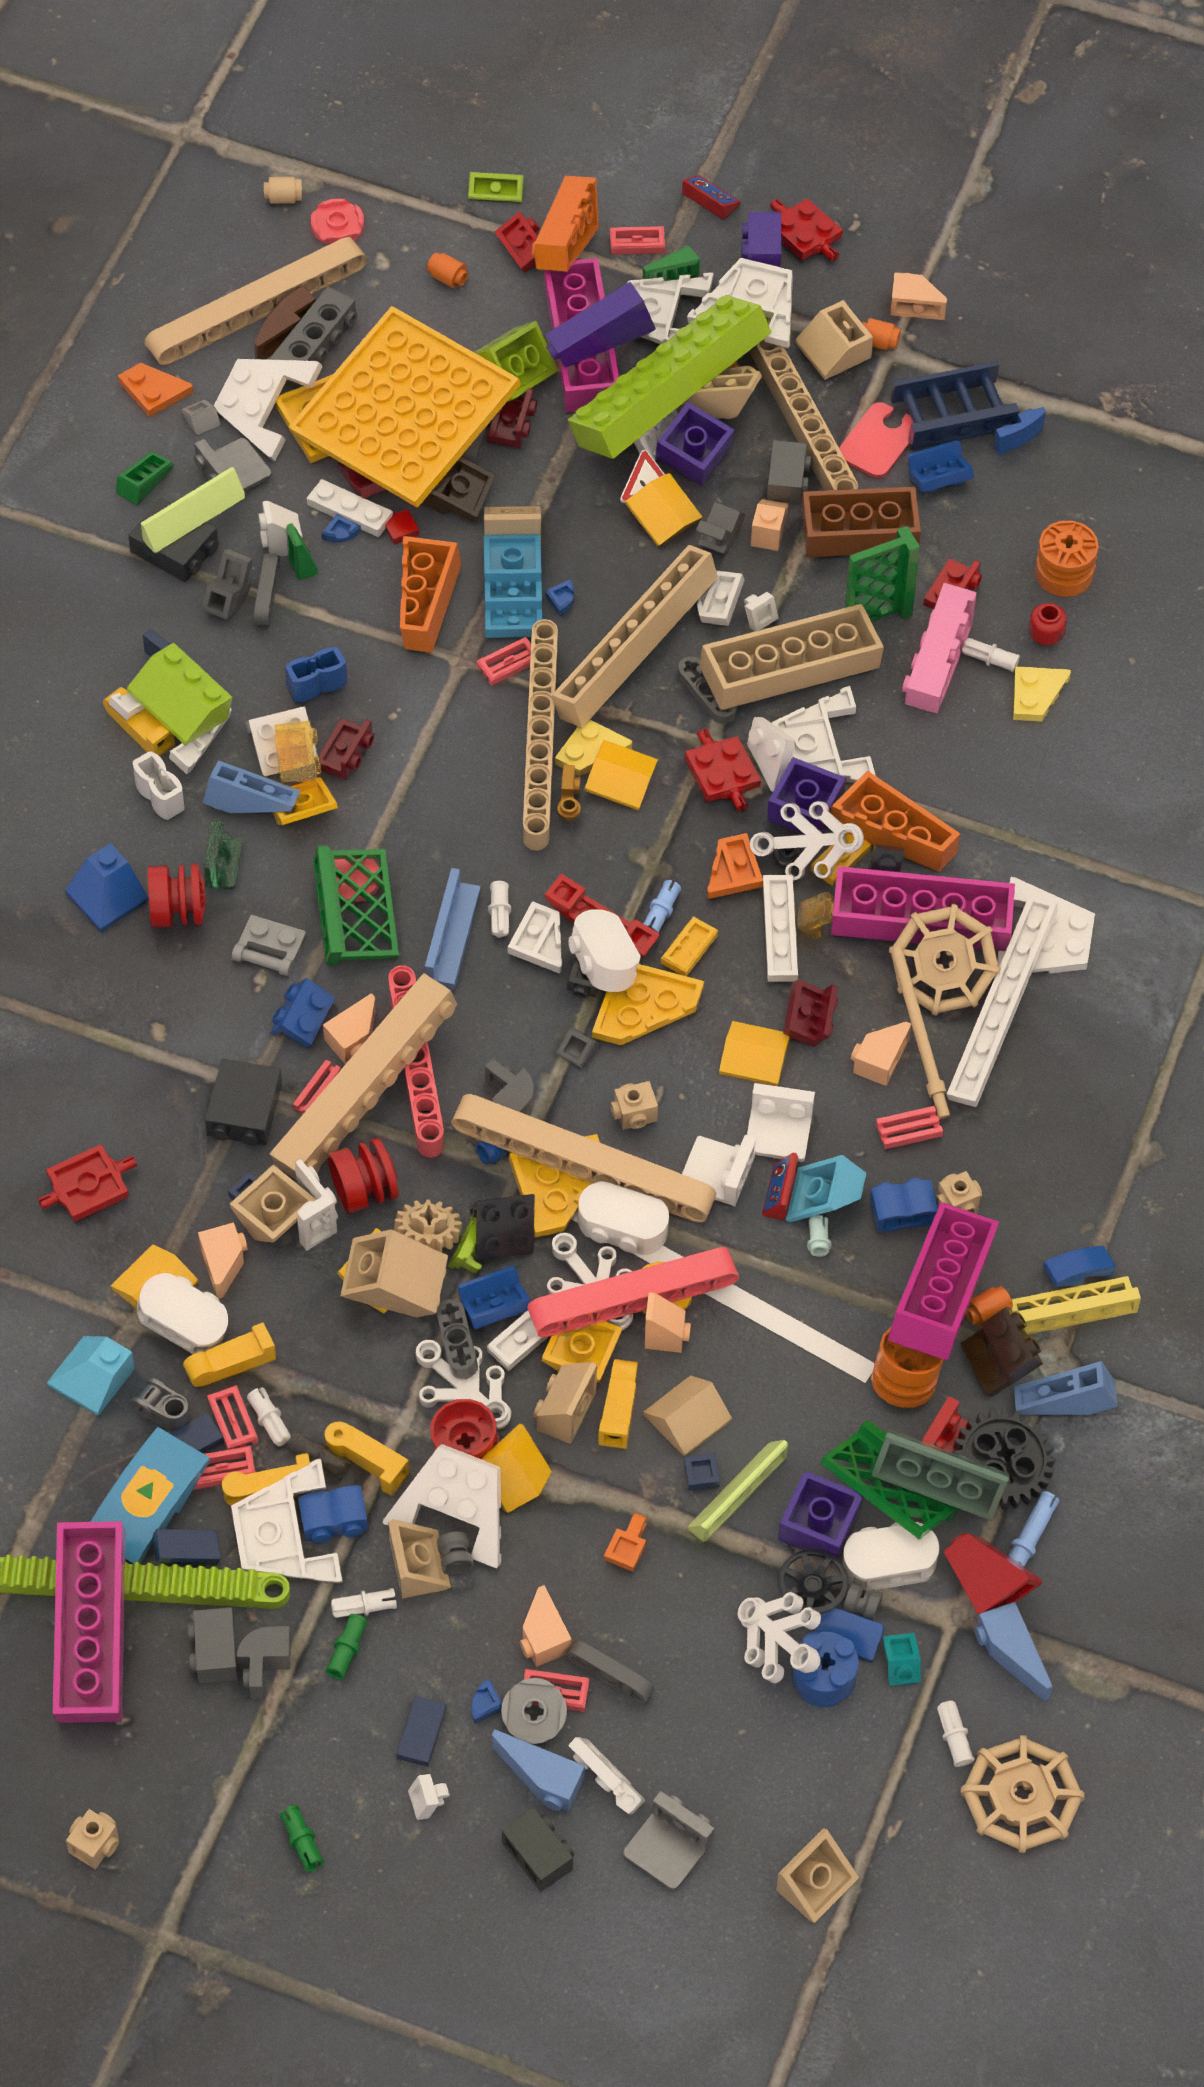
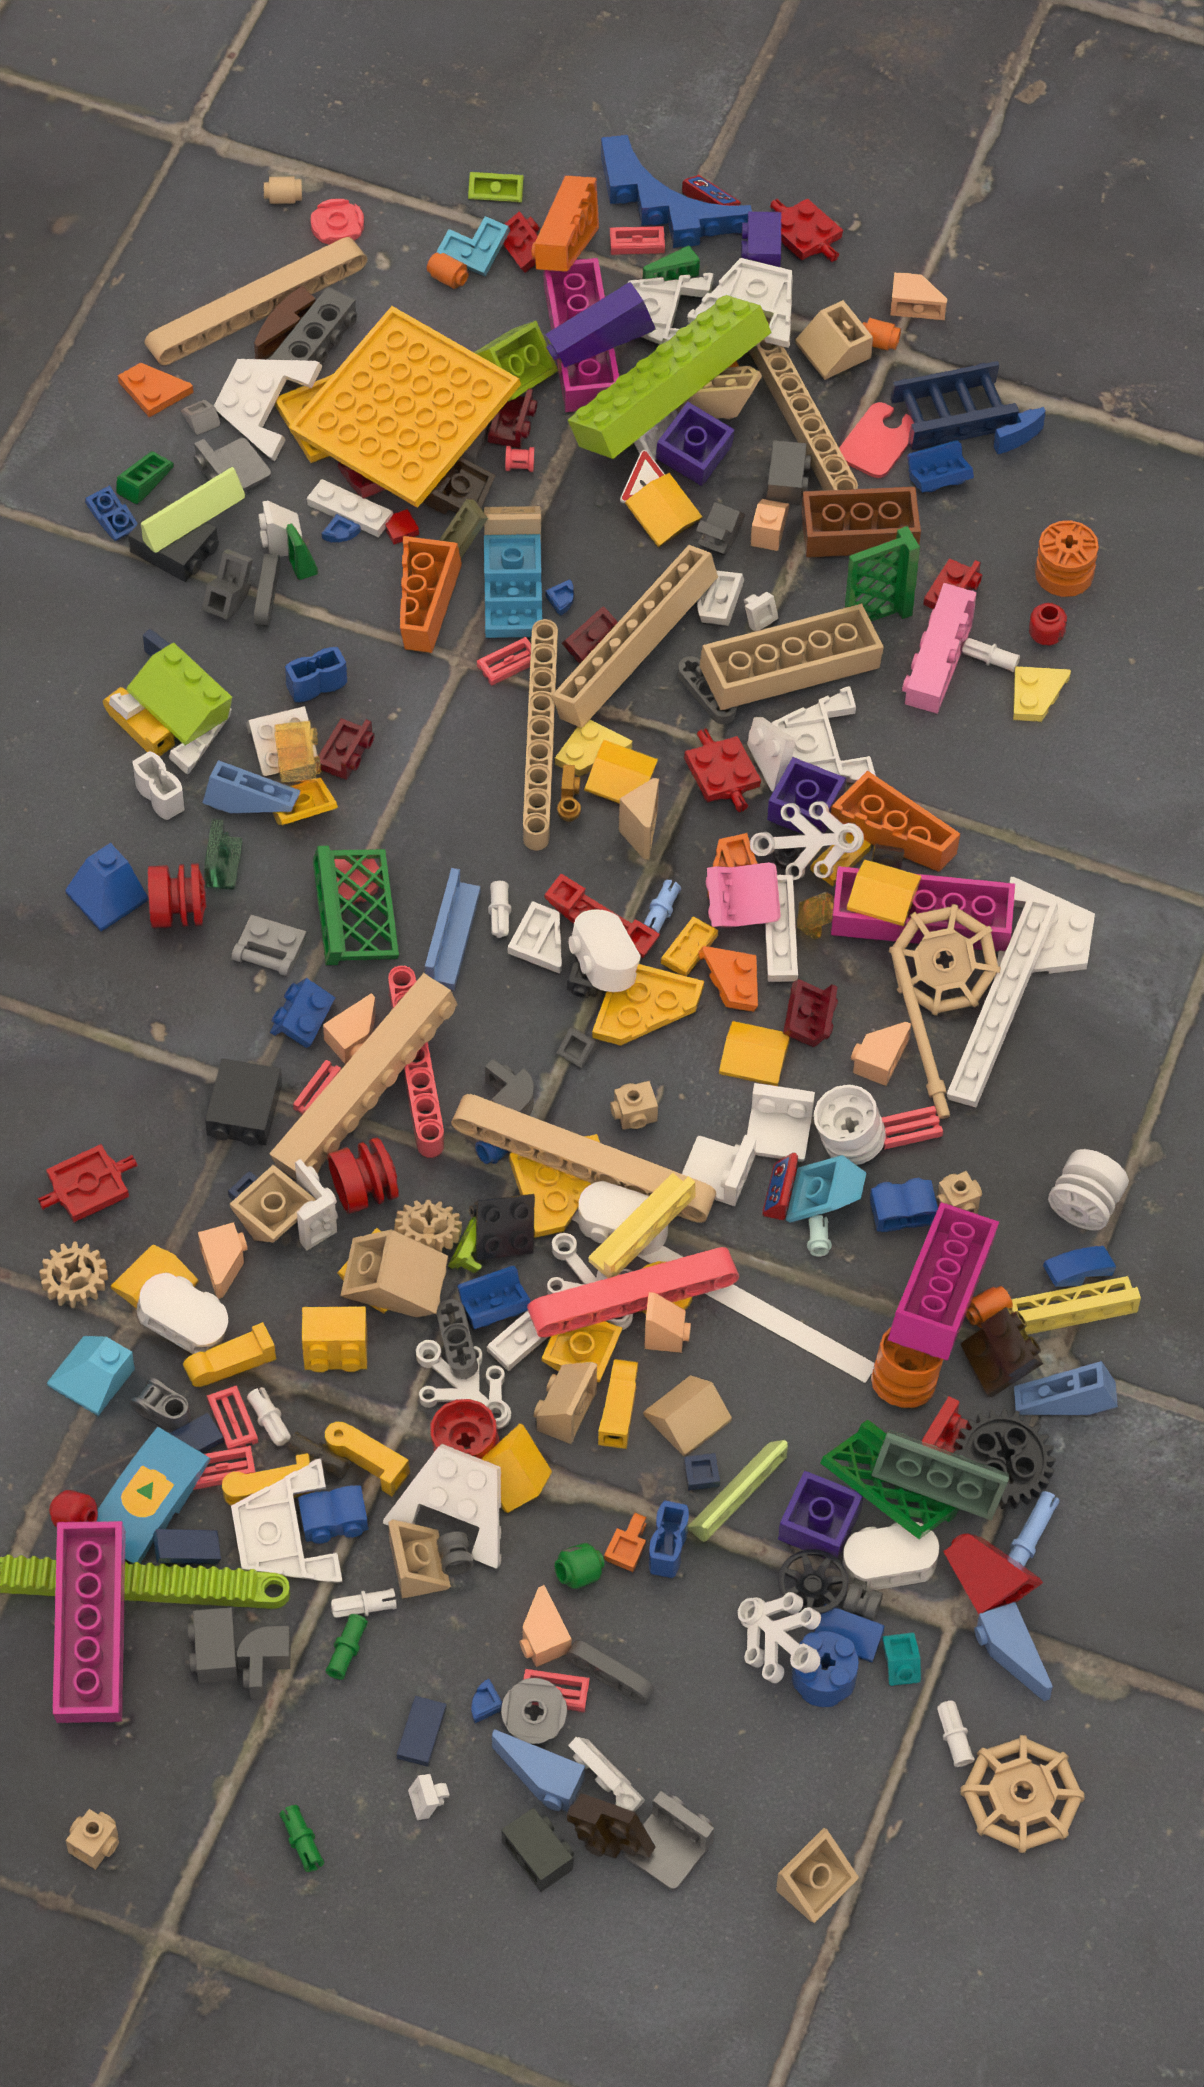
none -> tan gear [40,1242,108,1308]
none -> red head [49,1490,98,1527]
none -> blue slope [85,485,138,541]
none -> yellow brick [302,1307,368,1372]
none -> medium azure plate [437,216,510,277]
none -> olive plate [439,499,488,558]
none -> coral bush [505,446,534,472]
none -> green head [554,1543,604,1589]
none -> dark red bracket [561,606,618,664]
none -> dark brown plate [567,1793,656,1859]
none -> light yellow fence [588,1173,696,1278]
none -> blue arch [601,135,752,248]
none -> tan slope [619,778,659,860]
none -> blue brick [649,1501,689,1578]
none -> orange wing [698,946,758,1012]
none -> bright pink bracket [706,862,781,928]
none -> white wheel [814,1085,886,1165]
none -> yellow slope [847,860,921,926]
none -> white wheel [1048,1149,1129,1230]

